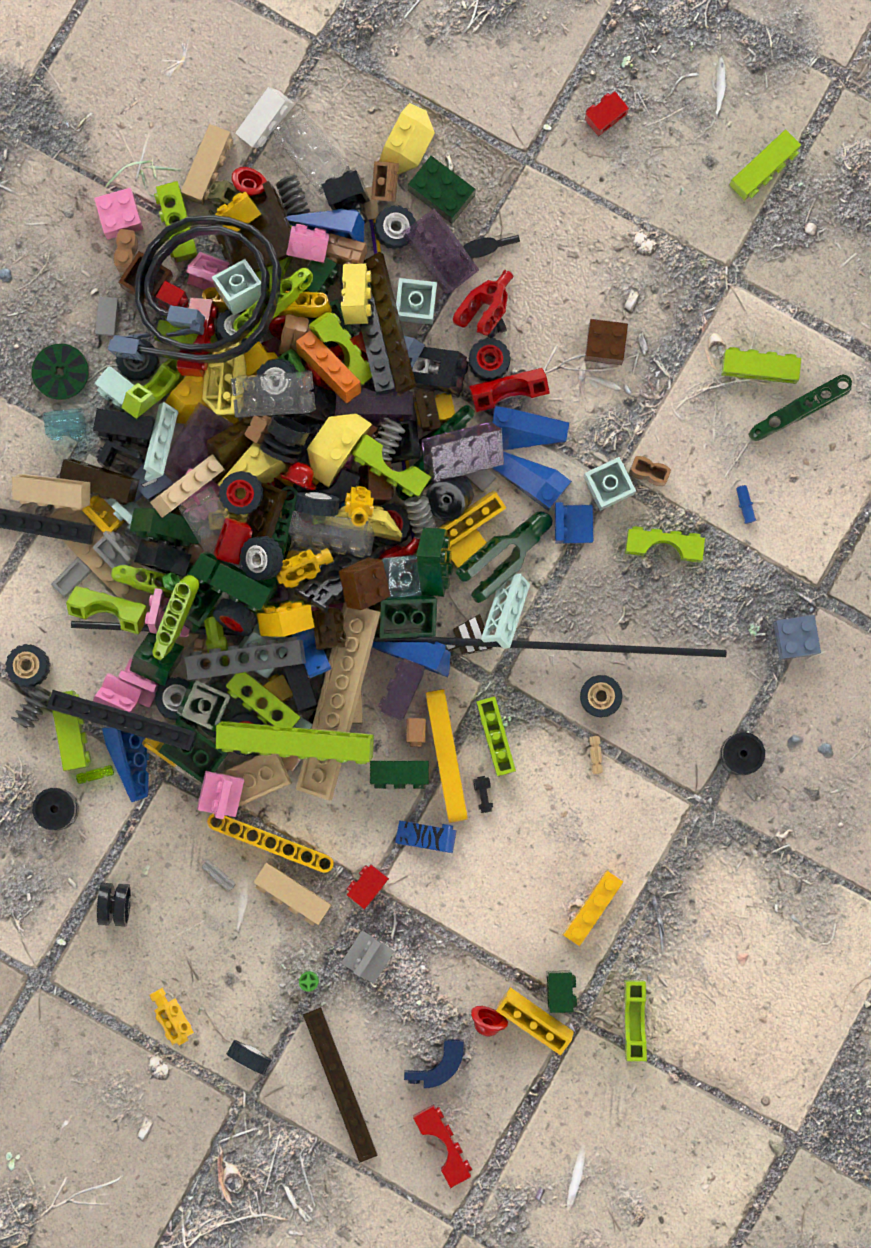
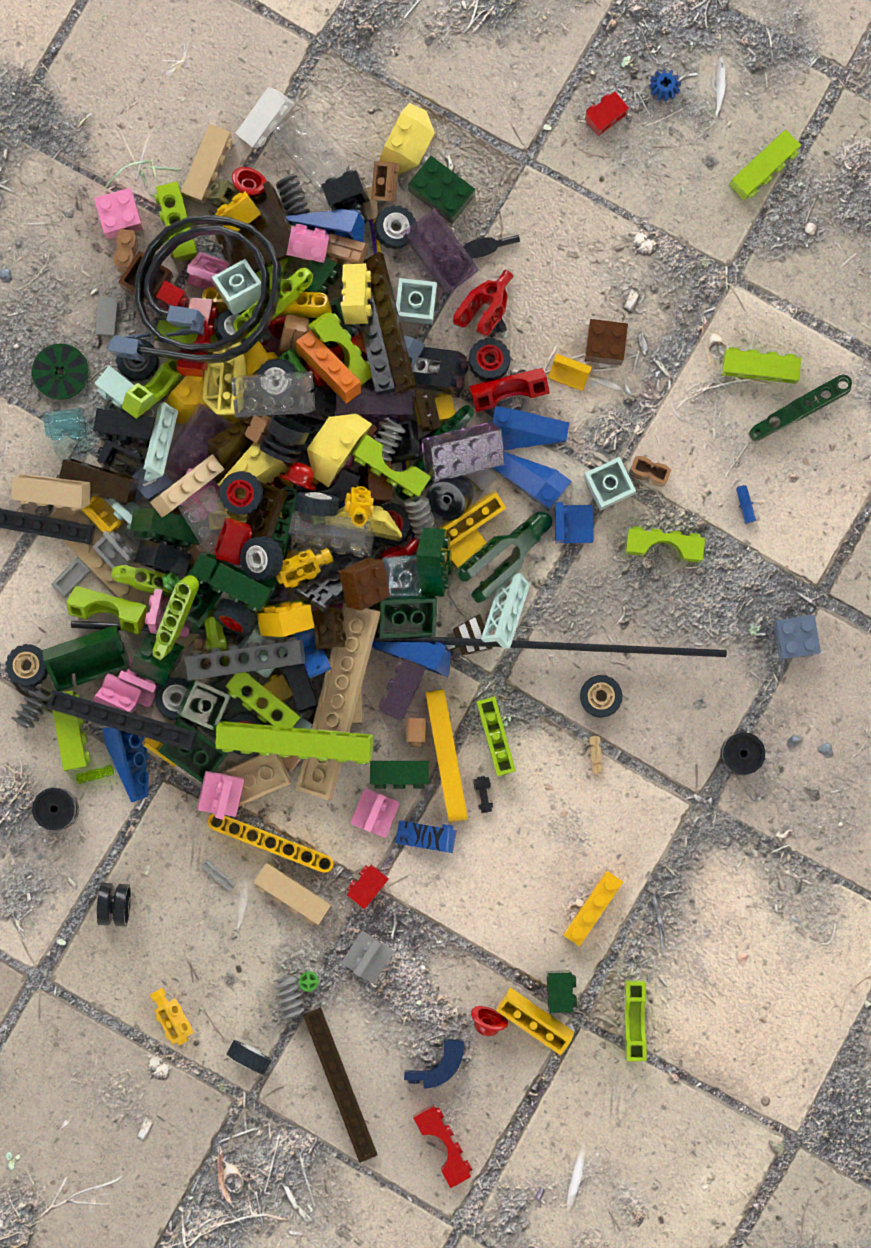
none -> dark green piece [43,625,131,691]
none -> light grey piece [273,976,305,1020]
none -> bright pink bracket [350,788,400,838]
none -> yellow panel [548,353,592,391]
none -> blue gear [649,68,681,102]

